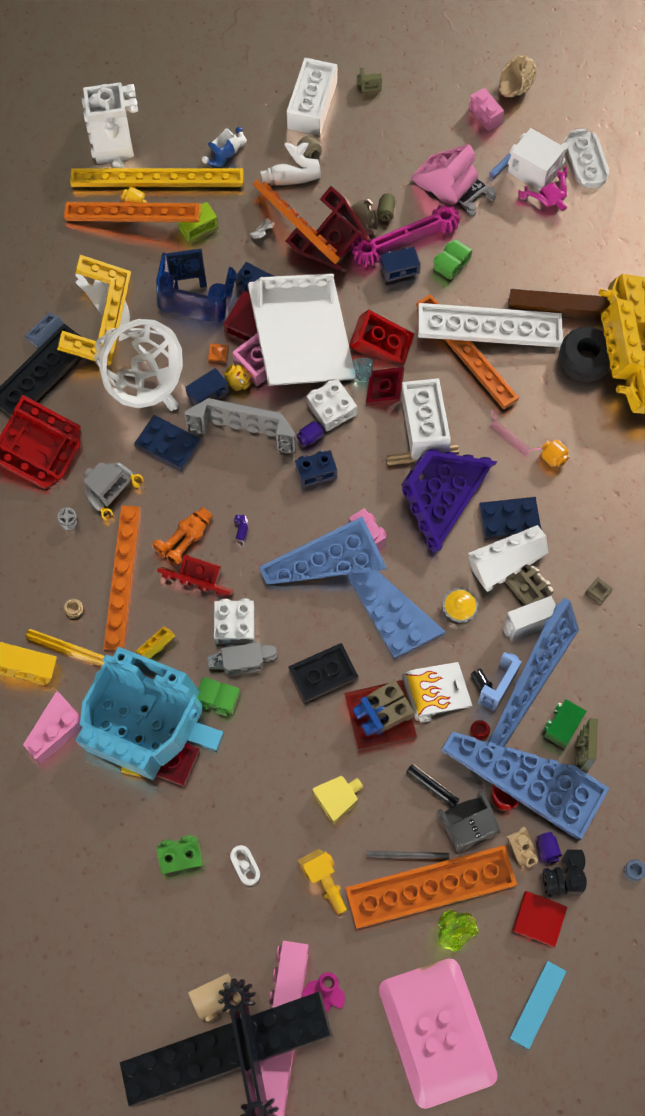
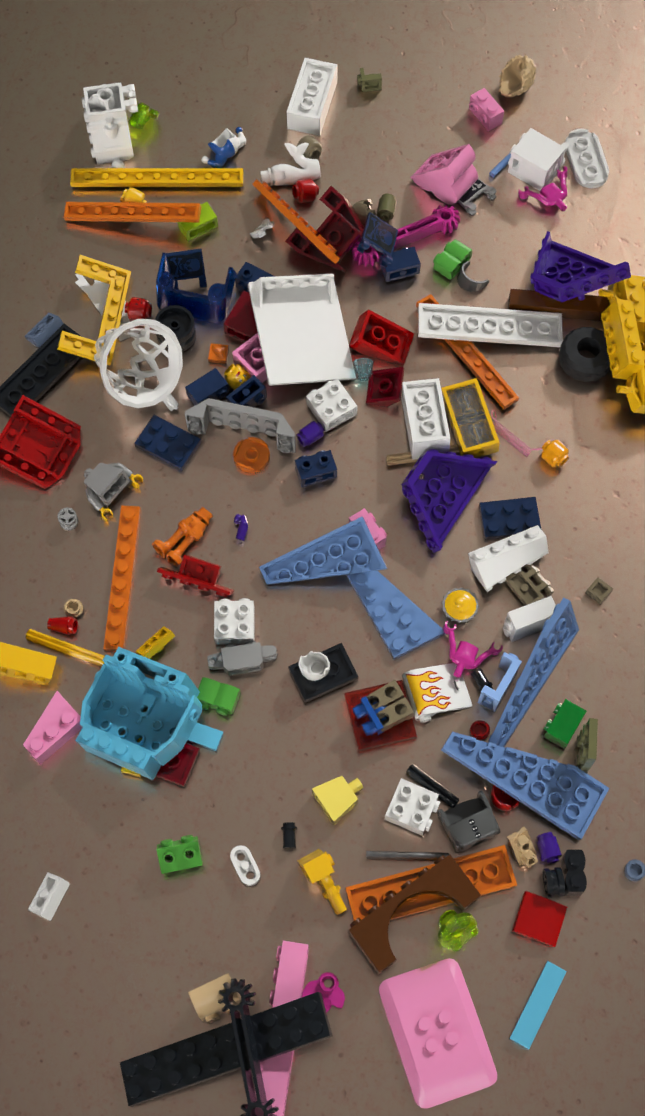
none -> white slope [28,872,70,921]
none -> red cone [47,616,78,636]
none -> red head [125,297,152,320]
none -> clear neon green plate [128,98,160,129]
none -> black wheel [155,305,196,351]
none -> dark blue brick [226,375,267,407]
none -> orange tile [233,437,270,473]
none -> black pin [281,822,297,849]
none -> red head [292,179,319,203]
none -> white hair [298,651,330,681]
none -> reddish brown arch [348,855,481,975]
none -> flag [357,212,398,268]
none -> white brick [385,778,440,836]
none -> brick [441,378,500,458]
none -> dark pink piece [443,621,503,678]
none -> dark grey helmet [457,261,489,292]
none -> dark purple piece [530,231,631,302]

